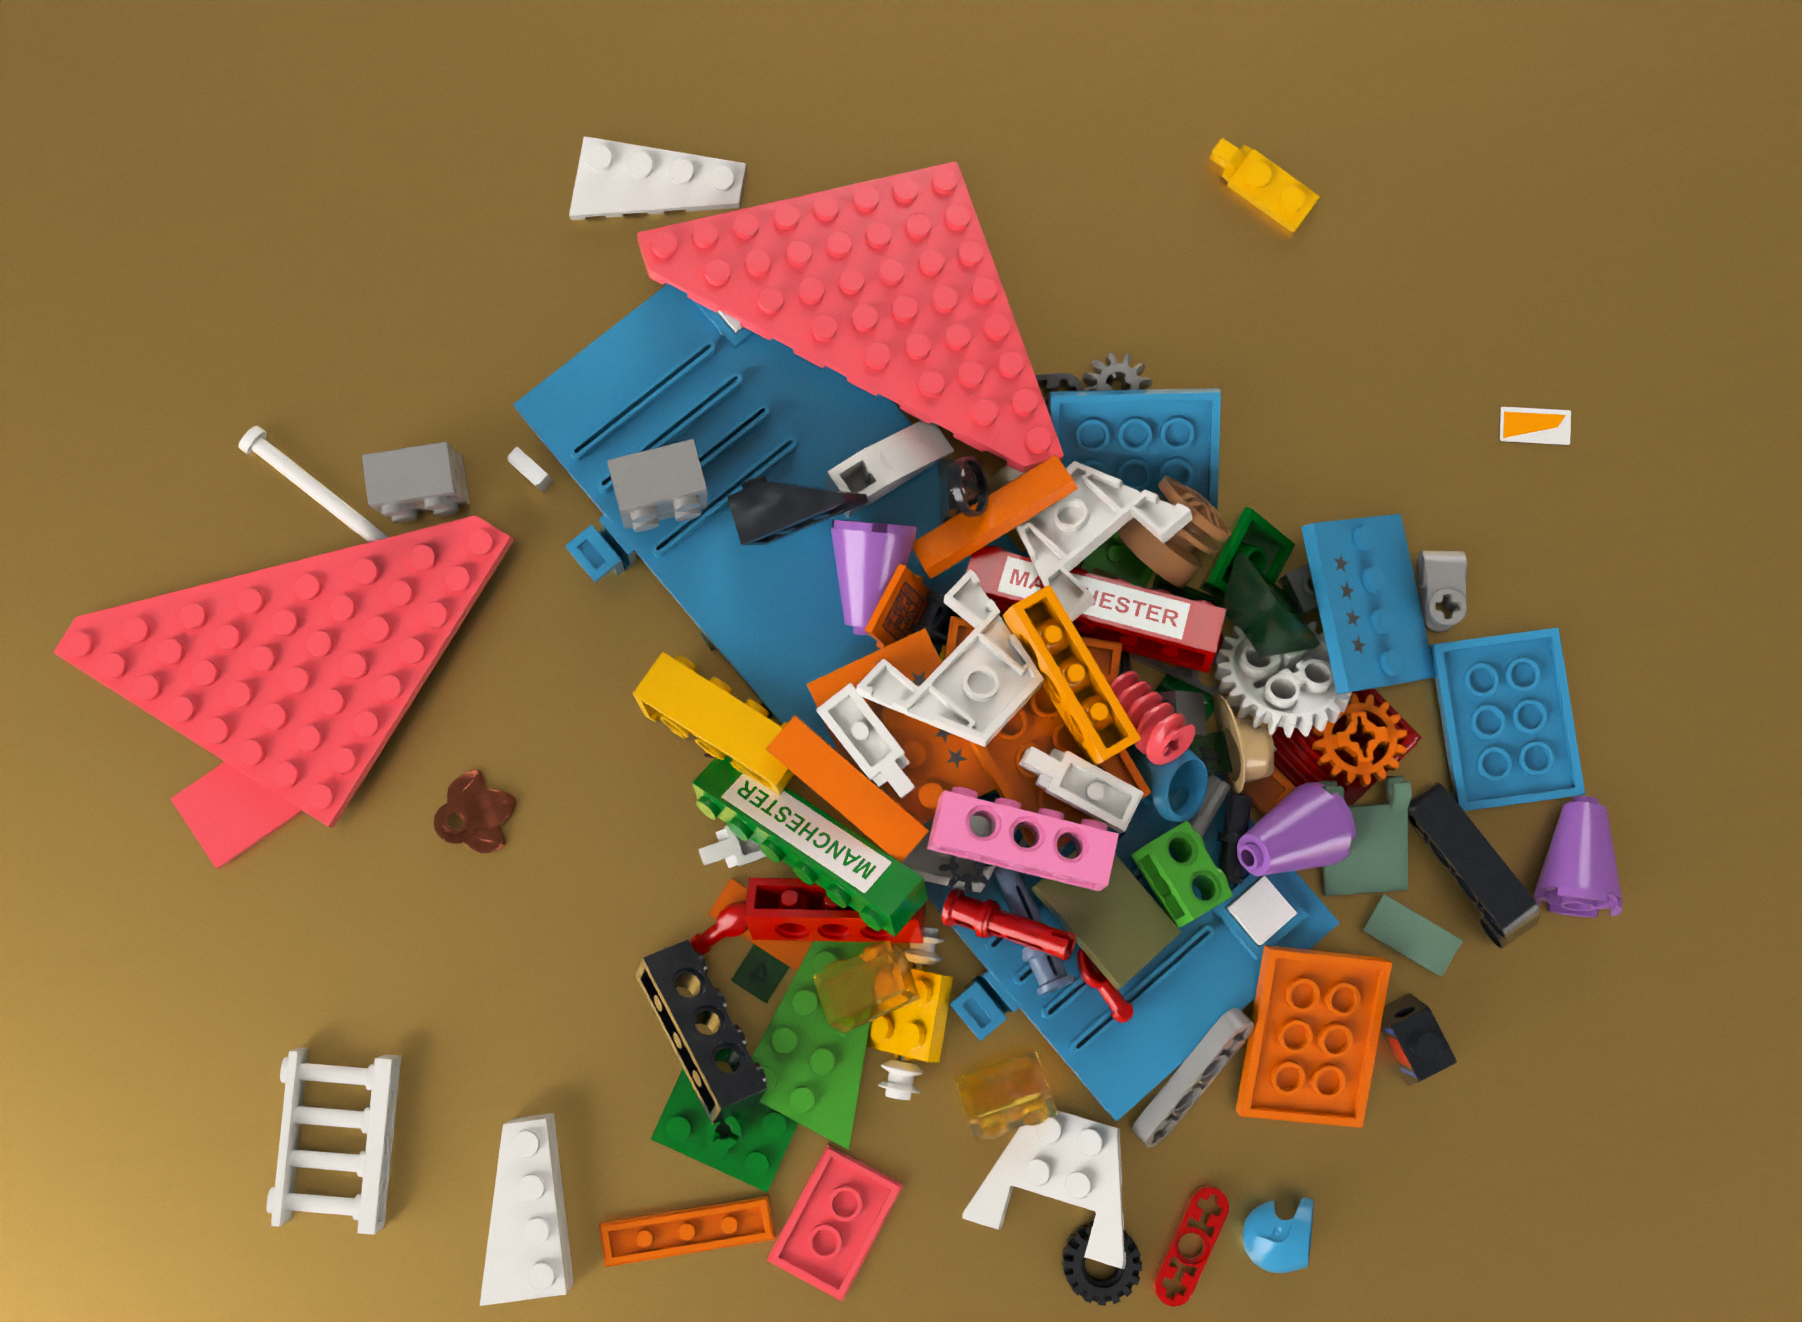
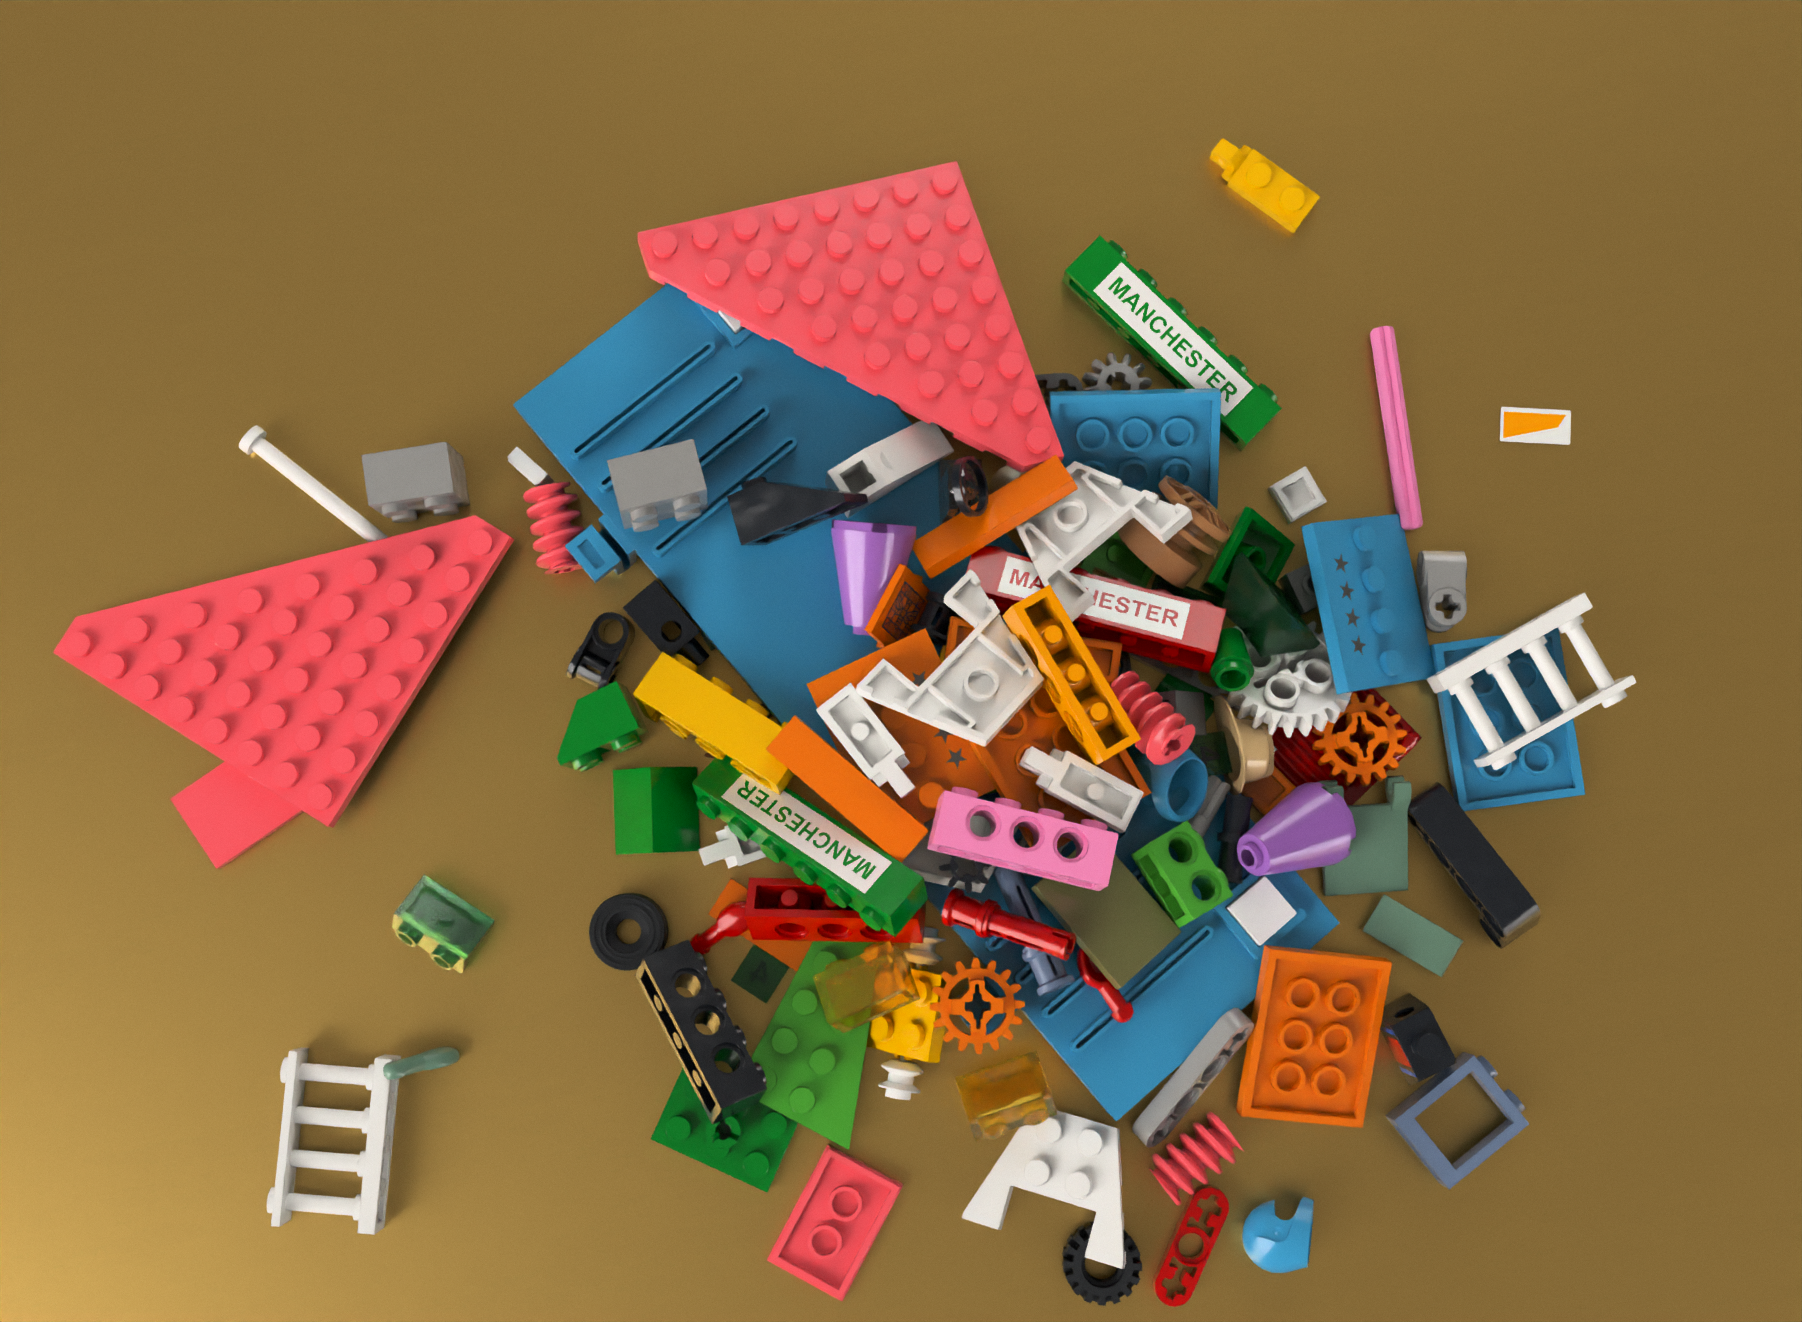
copper plate [433,770,516,853] -> none
white wedge [480,1113,574,1306] -> none
white wing [569,136,747,220] -> none
orange tile [599,1194,776,1267] -> none
medium lavender cone [1533,796,1623,918] -> none
none -> sand green piece [383,1046,460,1080]
none -> clear green bracket [392,874,495,973]
none -> coral piece [523,482,584,574]
none -> green slope [557,681,648,772]
none -> black piece [566,612,635,690]
none -> black tyre [589,893,668,971]
none -> green slope [613,767,701,855]
none -> black torso [623,580,710,667]
none -> orange gear [929,957,1025,1054]
none -> green brick [1062,235,1282,452]
none -> coral piece [1149,1112,1244,1206]
none -> green cone [1210,627,1254,691]
none -> white tile [1268,466,1327,524]
none -> bright pink axle [1370,326,1423,531]
none -> sand blue window [1385,1052,1529,1190]
none -> white fence [1427,593,1637,770]

